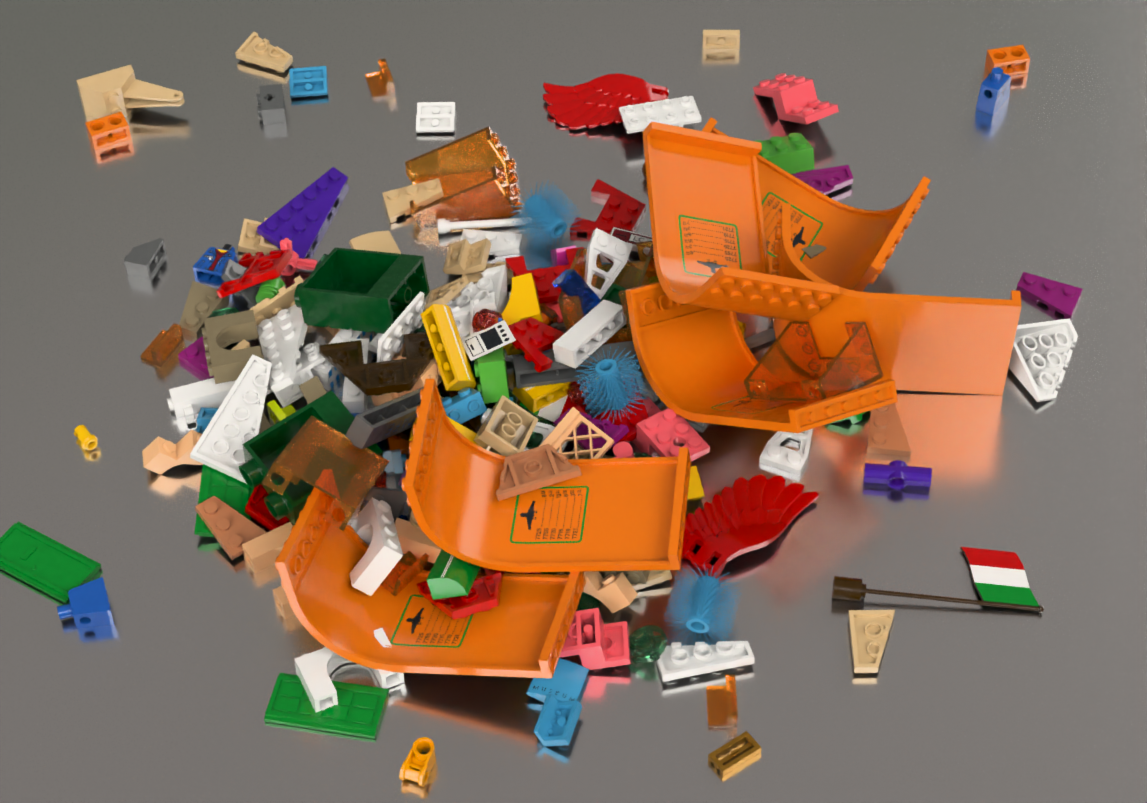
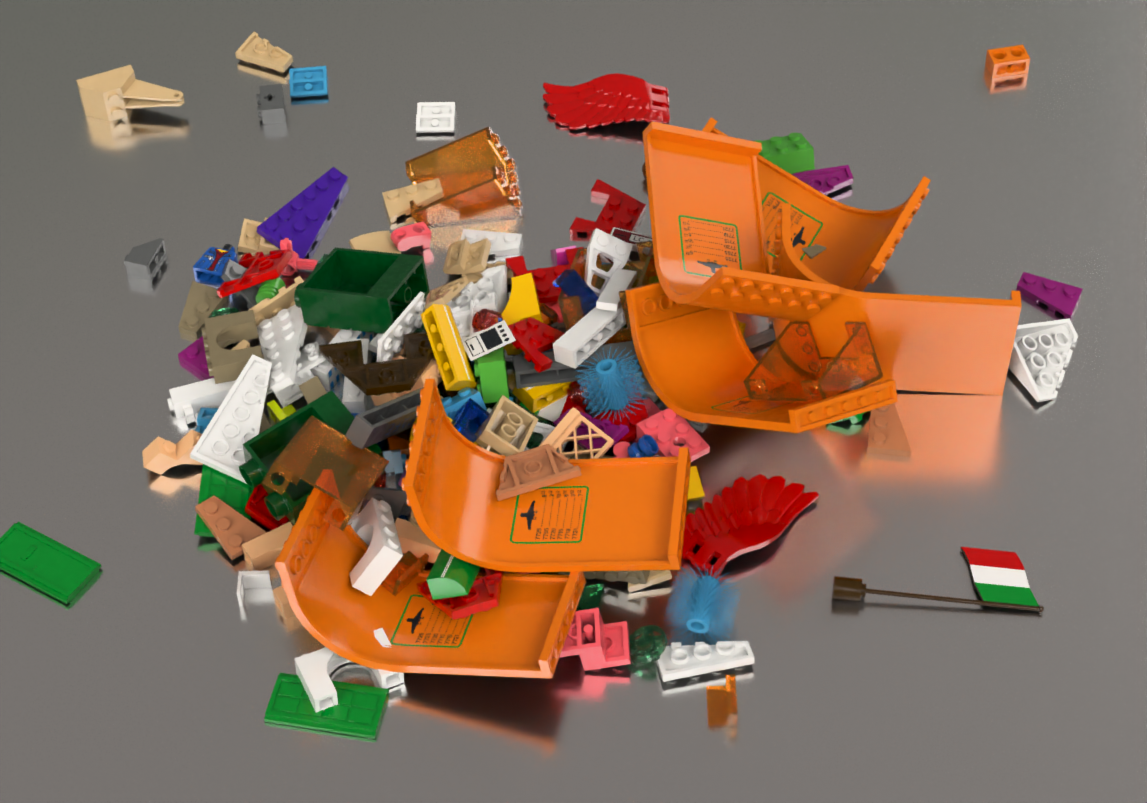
blue torso [57,577,114,629] -> none
yellow pin [74,425,98,450] -> none
orange brick [85,111,131,150] -> none
clear orange panel [140,323,184,367] -> none
clear orange panel [365,59,395,100] -> none
light orange piece [399,737,436,787] -> none
white piece [437,217,532,235] -> none
dark azure piece [511,180,582,253] -> none
dark azure slope [526,658,589,703] -> none
dark azure bracket [534,694,583,747] -> none
light nougat arch [554,571,638,614] -> none
white bracket [619,96,702,134] -> none
tan panel [703,30,740,49] -> none
pearl gold tile [708,731,761,777] -> none
coral bracket [753,73,839,125] -> none
white plate [759,429,813,476] -> none
tan wing [848,610,895,673] -> none
dark purple piece [864,460,932,490] -> none
blue torso [976,67,1011,116] -> none
none -> white bracket [237,570,272,607]
none -> coral leg [390,221,432,251]
none -> clear blue panel [451,398,490,443]
none -> white tile [596,269,637,312]
none -> blue wheel [628,434,659,458]

